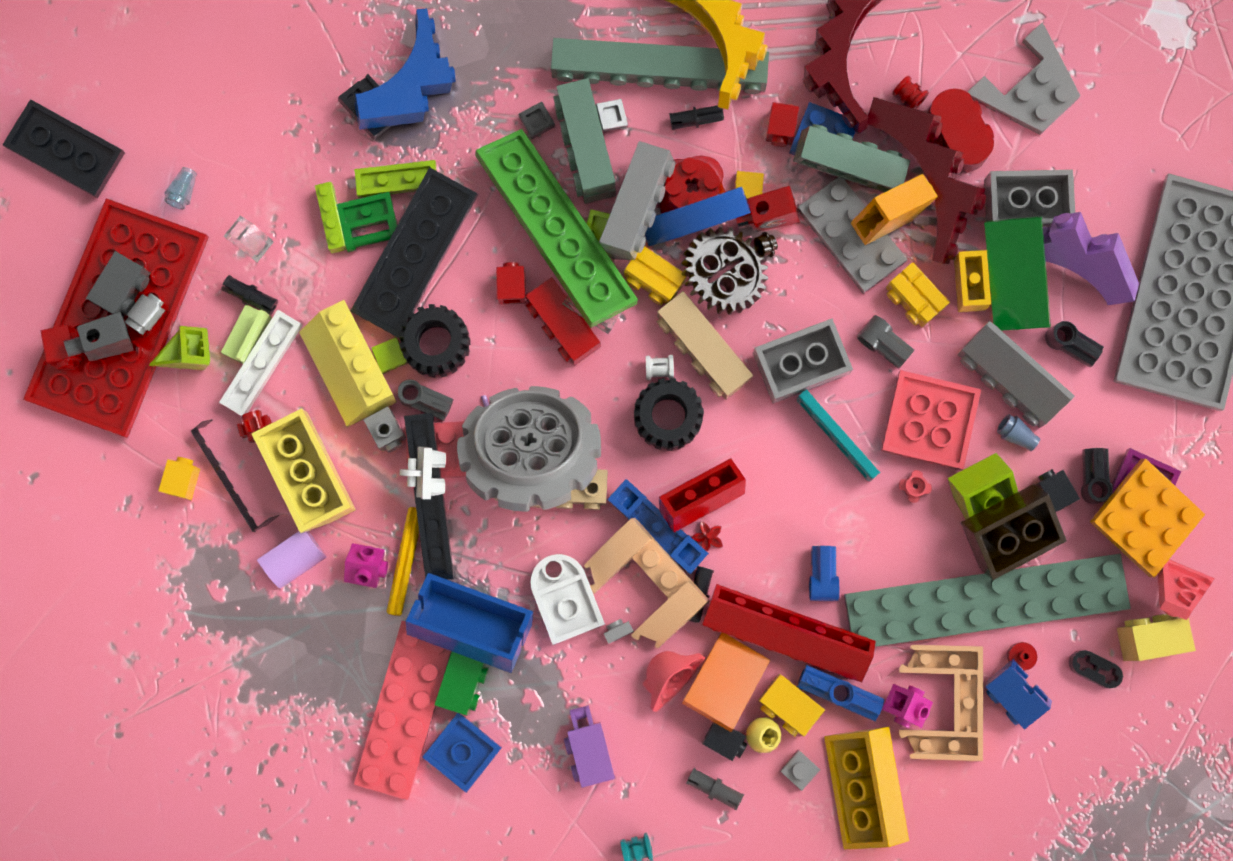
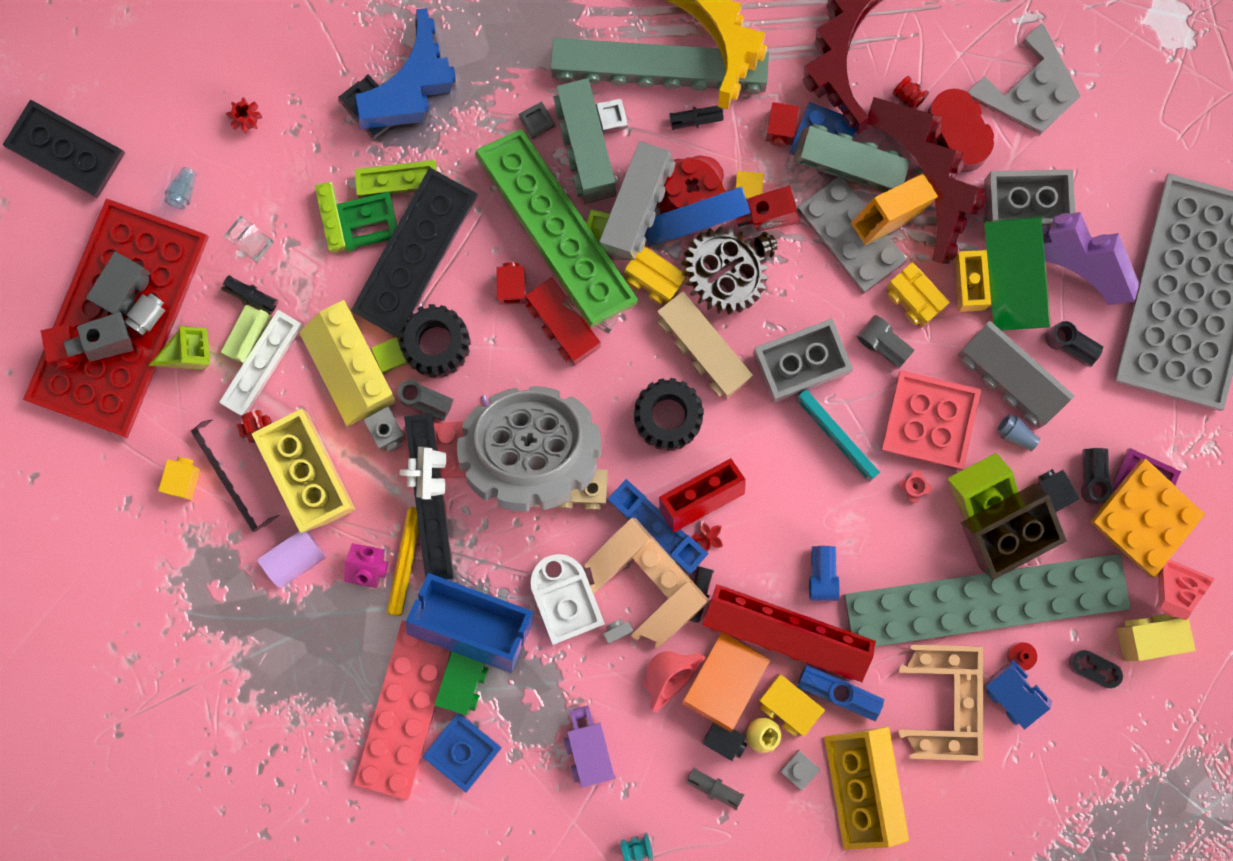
white bush [646,355,674,380] -> none
dark pink brick [882,684,933,728] -> none
none -> red gear [226,97,262,134]

